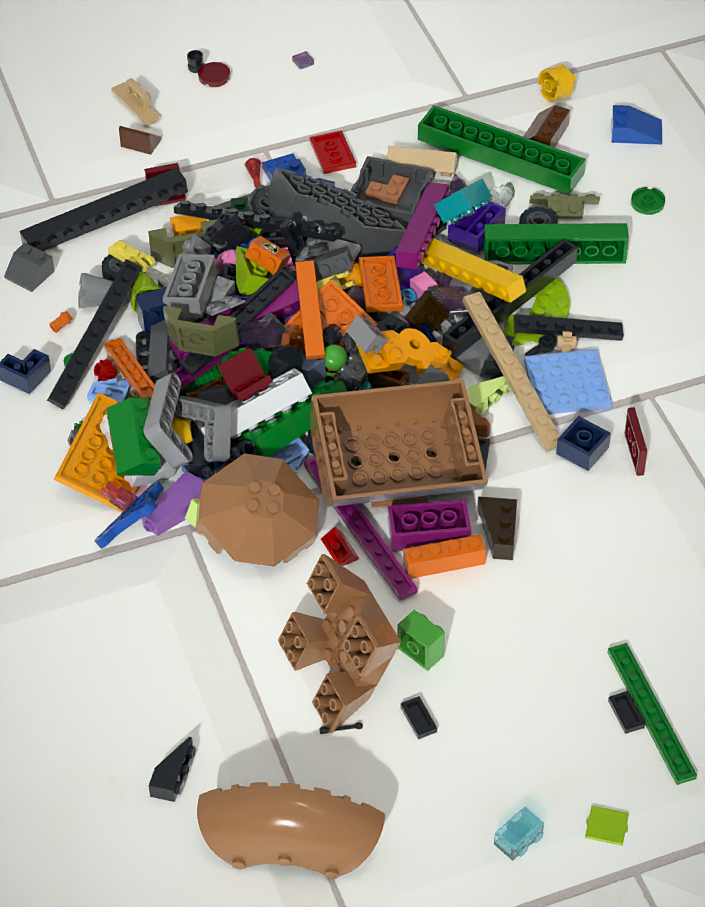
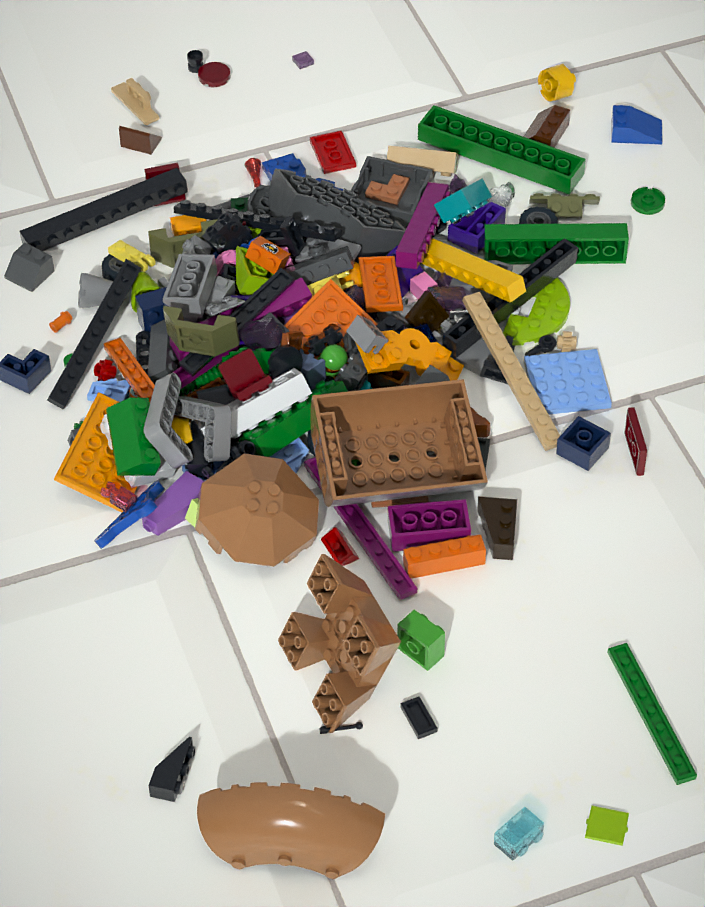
orange tile [295,261,325,360] -> none
dark azure plate [400,288,419,305] -> none
yellowish green slope [466,376,511,415] -> none
black plate [513,314,624,341] -> none
black tile [608,691,645,734] -> none

